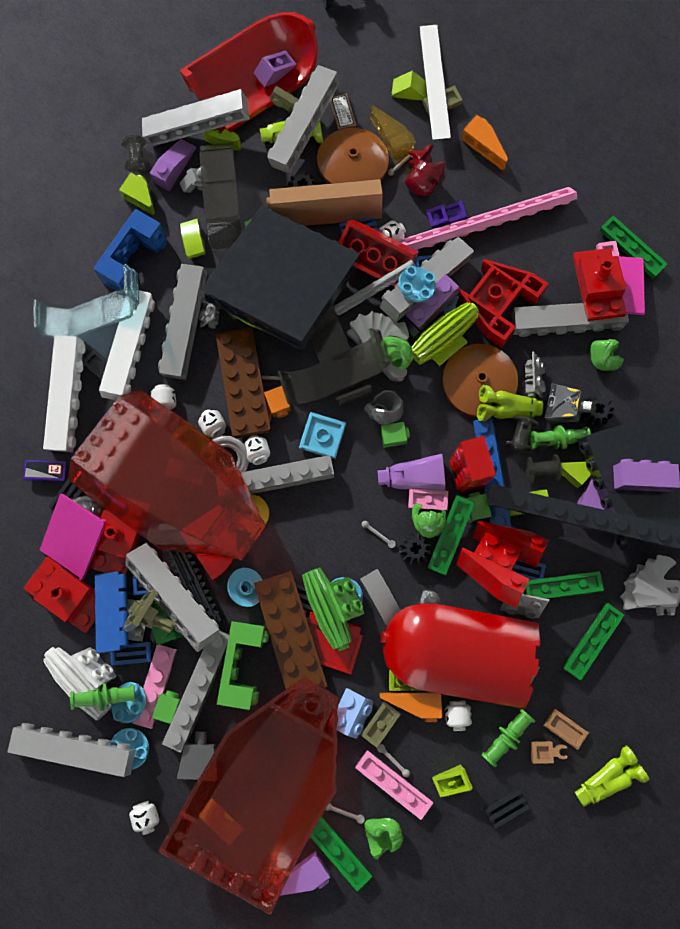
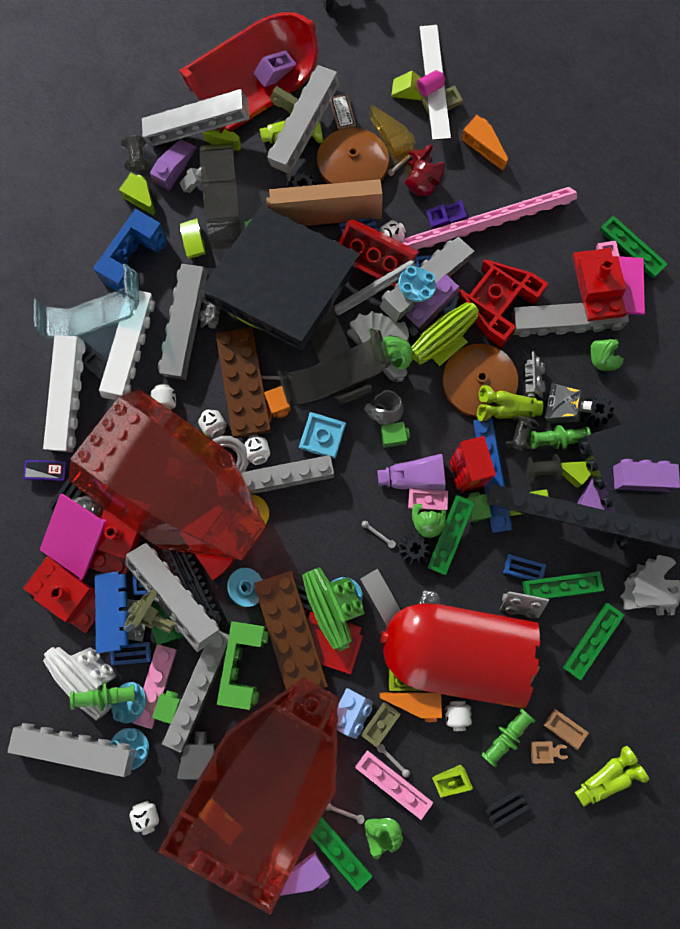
red wedge [457,521,549,608] -> none
none -> dark pink brick [417,70,445,97]

